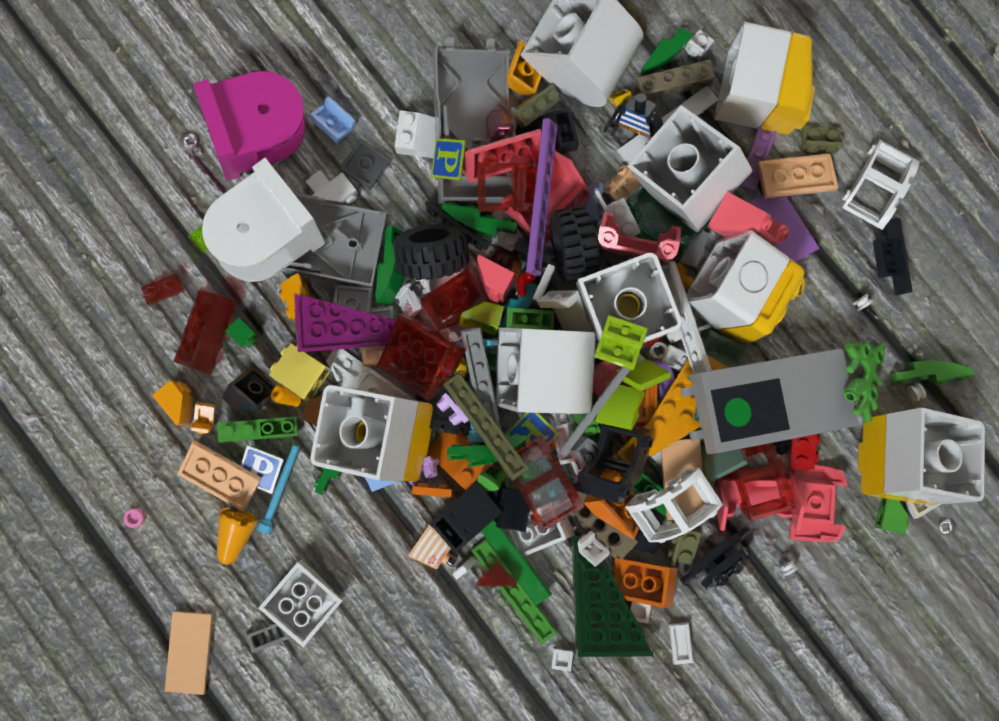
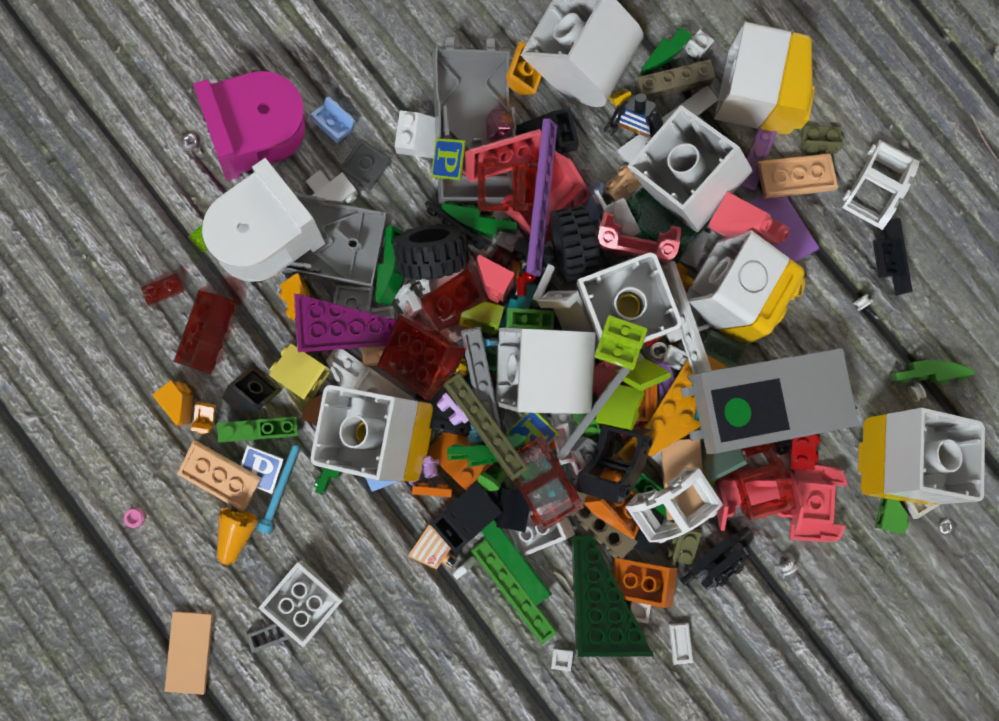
green brick [225,318,259,349] -> none
light orange cone [271,385,301,407] -> none
clear red slope [477,560,517,587] -> none
olive plate [512,83,561,128] -> none
white bracket [578,531,609,567] -> none
bright green plant [844,342,886,422] -> none

